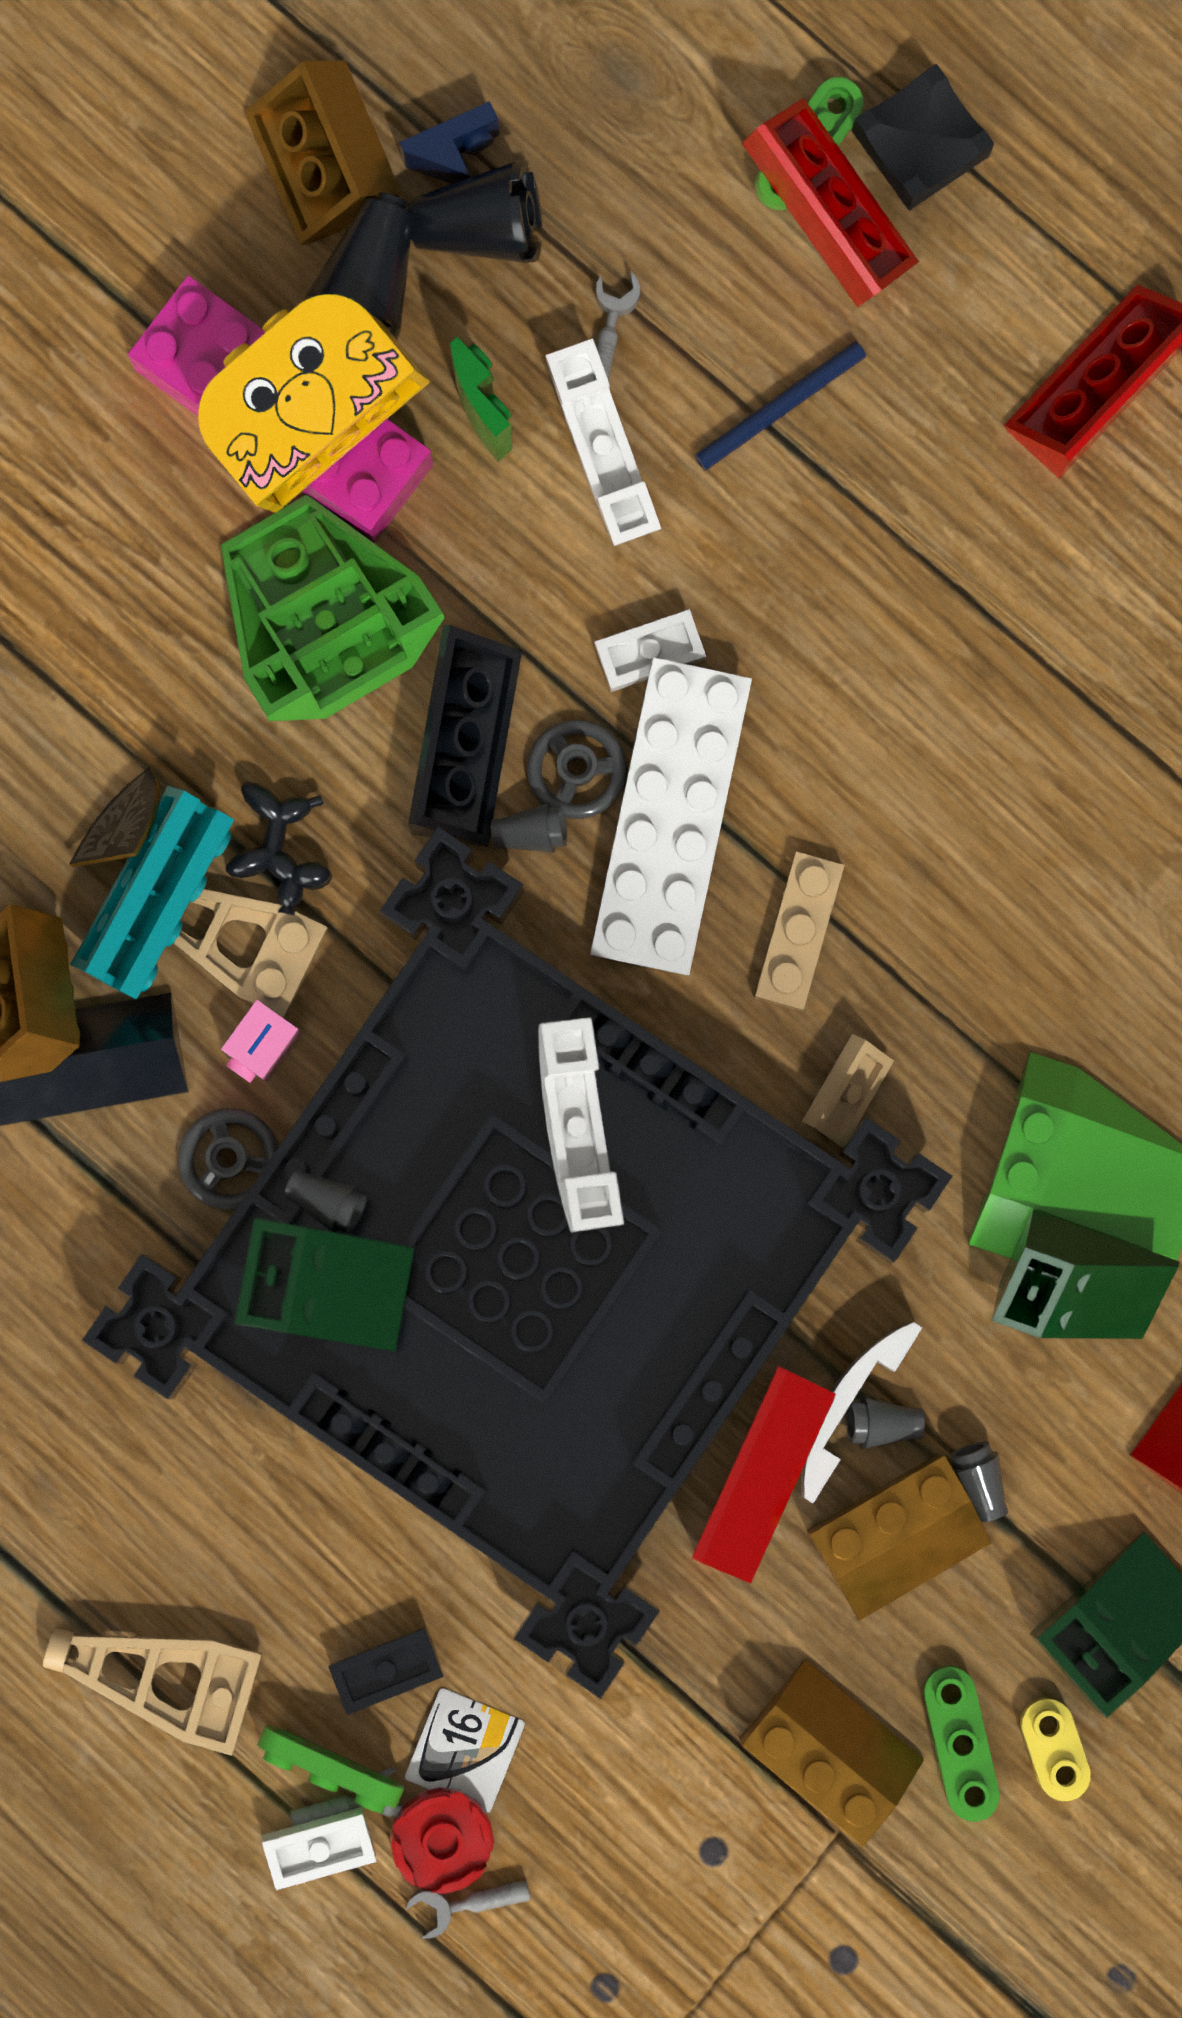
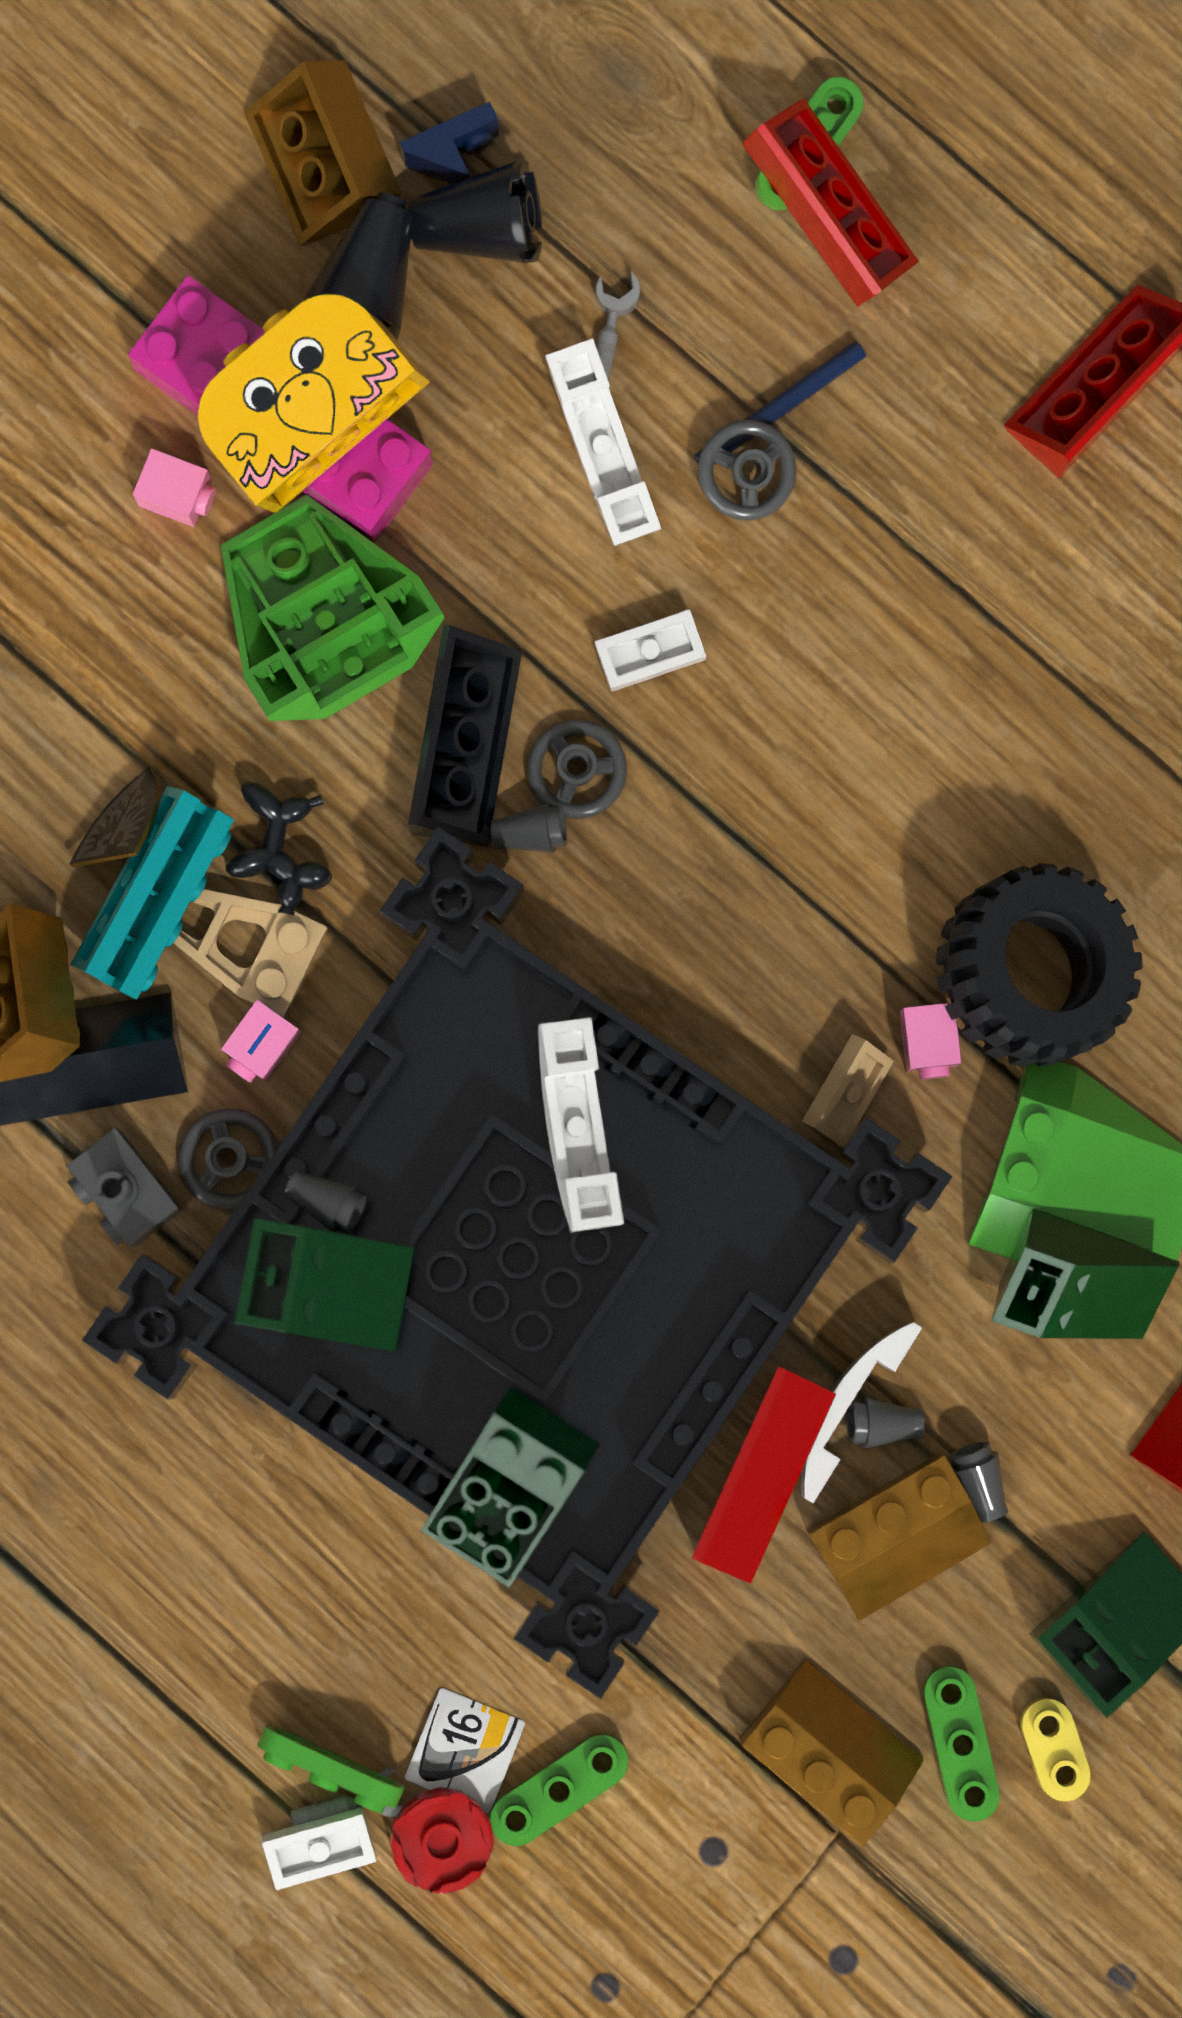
tan plate [43,1627,263,1756] -> none
black plate [328,1627,444,1715] -> none
light grey piece [405,1880,531,1938] -> none
green slope [450,336,513,462] -> none
white plate [590,657,752,976] -> none
tan plate [754,851,845,1012] -> none
black brick [852,63,994,211] -> none
none -> dark grey brick [67,1128,183,1248]
none -> bright pink brick [133,448,216,527]
none -> dark green slope [421,1387,600,1588]
none -> bright green plate [490,1733,628,1846]
none -> dark grey piece [698,420,796,521]
none -> bright pink brick [899,1003,961,1080]
none -> black tyre [936,863,1143,1067]

